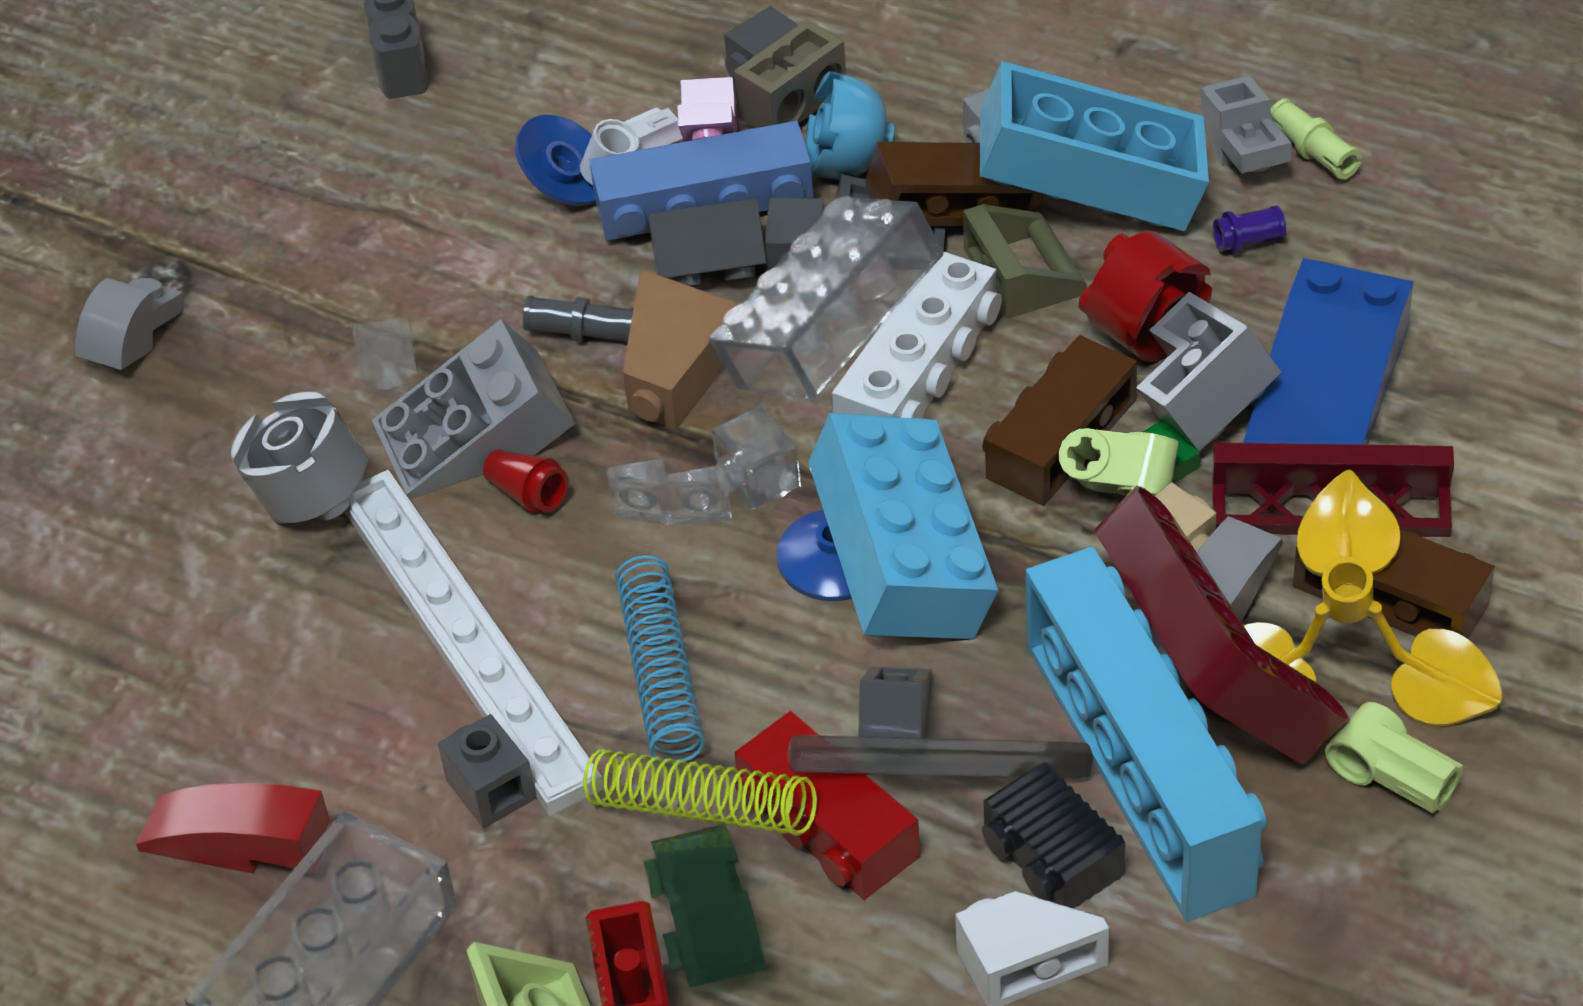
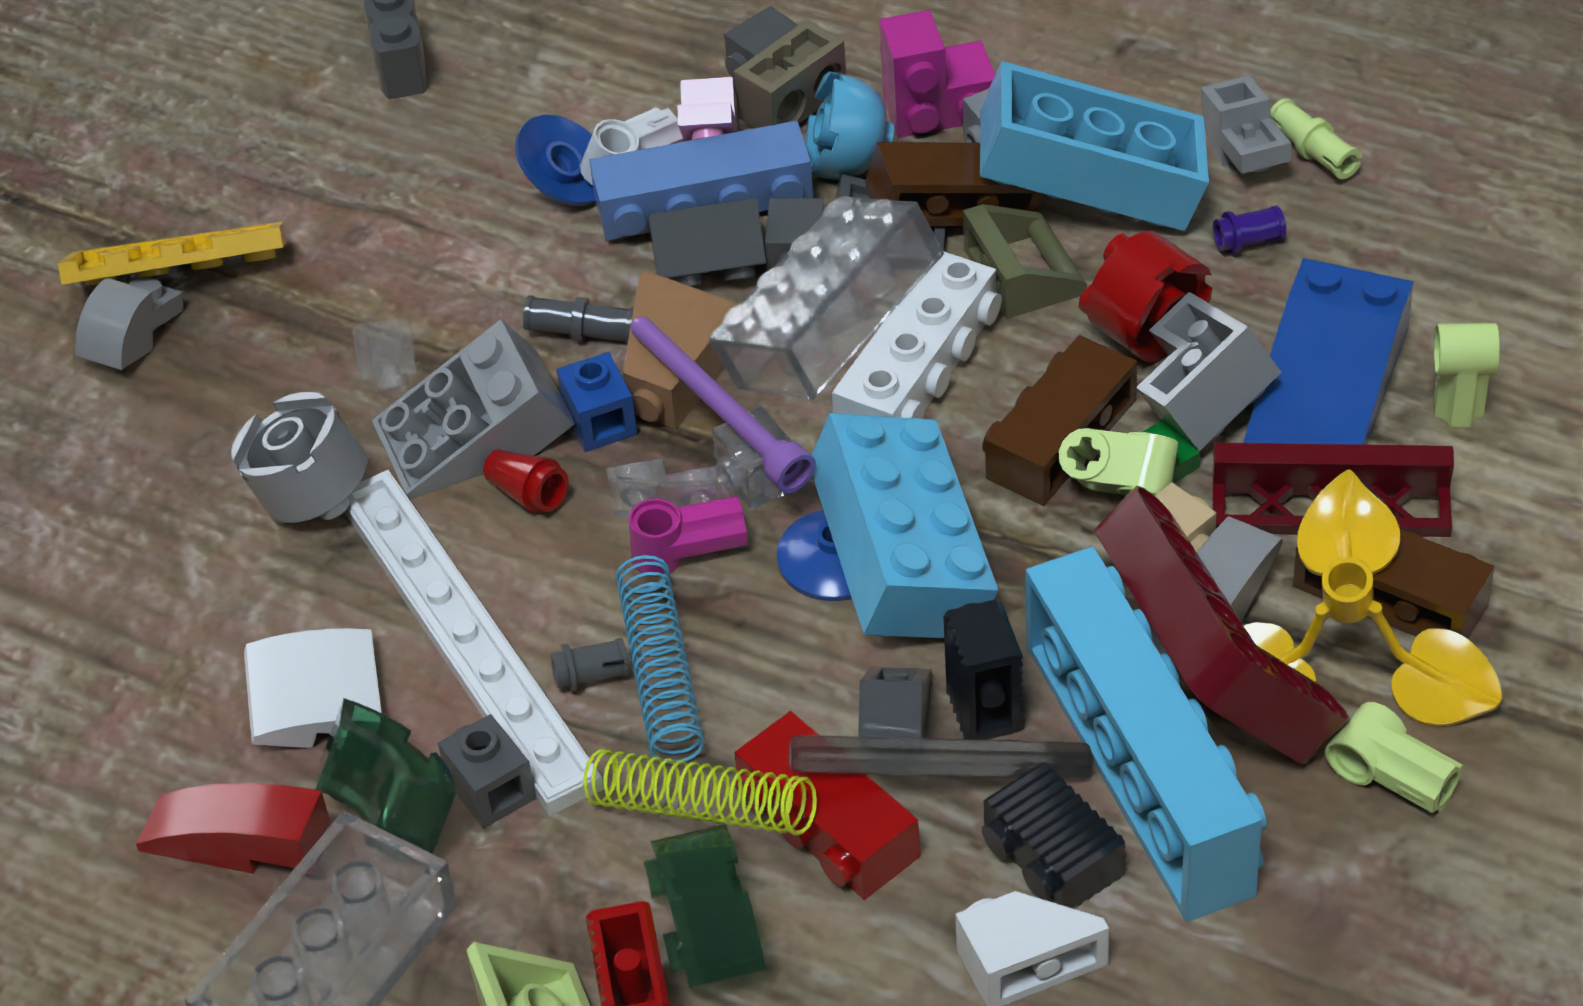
none -> yellow wing [58,221,287,285]
none -> white slope [244,628,382,748]
none -> clear green brick [315,698,456,857]
none -> dark grey pin [550,638,629,692]
none -> blue brick [556,352,638,452]
none -> dark pink piece [629,496,747,576]
none -> medium lavender piece [631,316,816,493]
none -> dark pink brick [879,10,995,138]
none -> black brick [943,599,1024,744]
none -> yellowish green piece [1433,323,1500,427]

